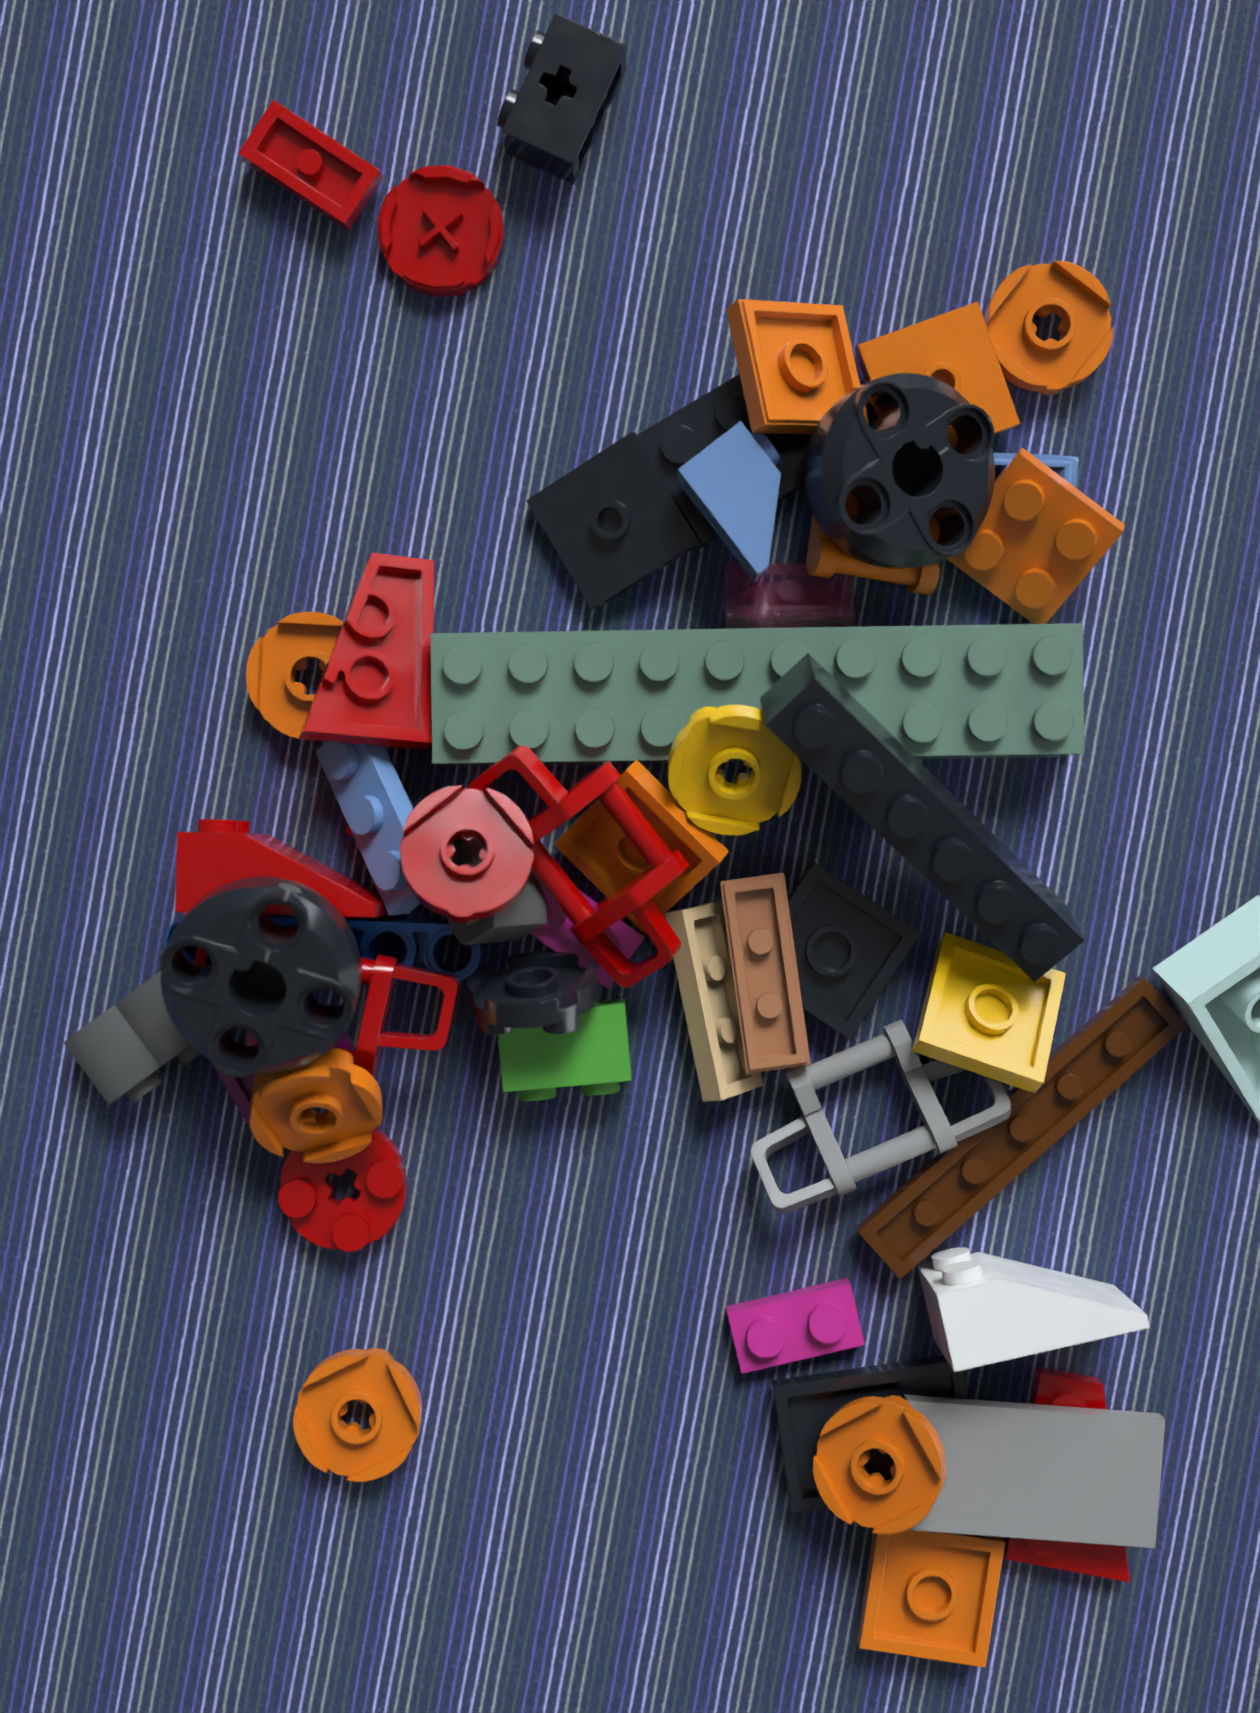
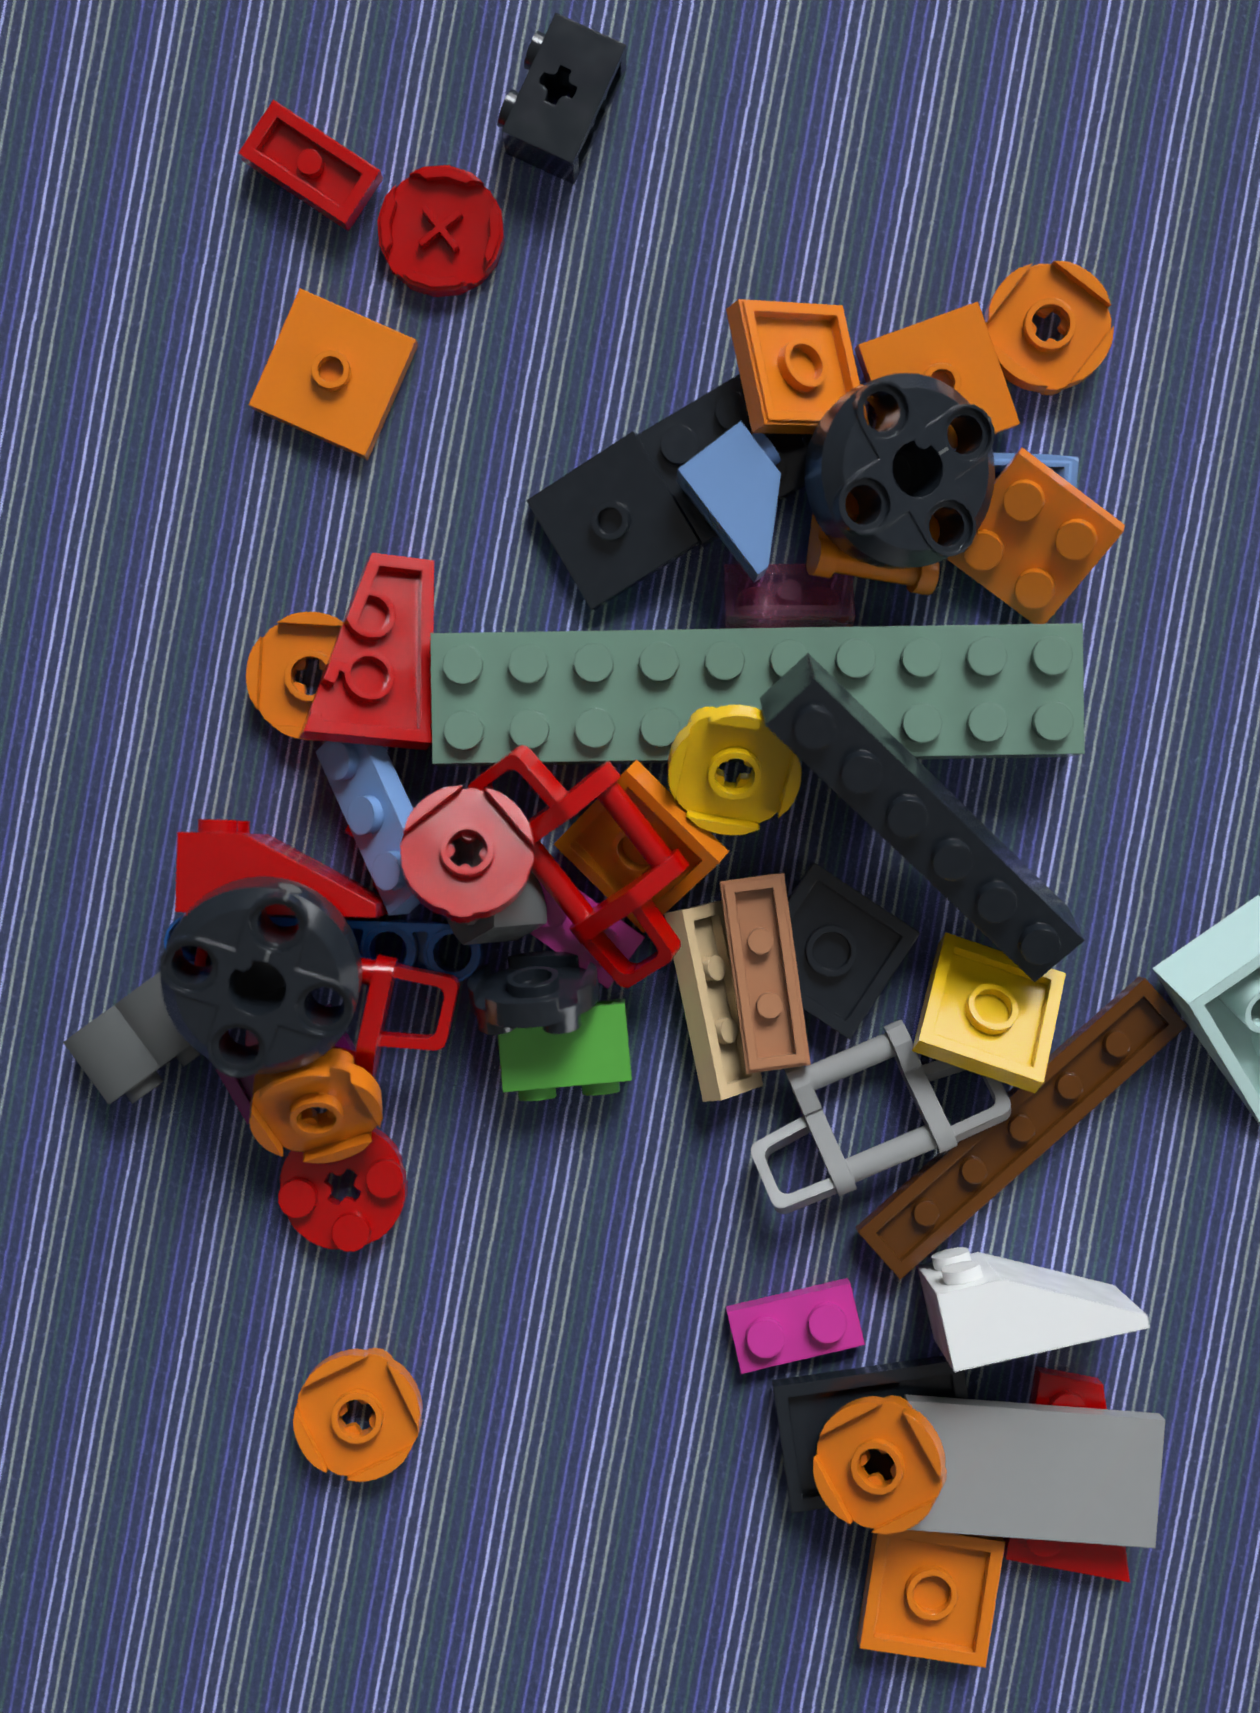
none -> orange plate [248,288,418,460]

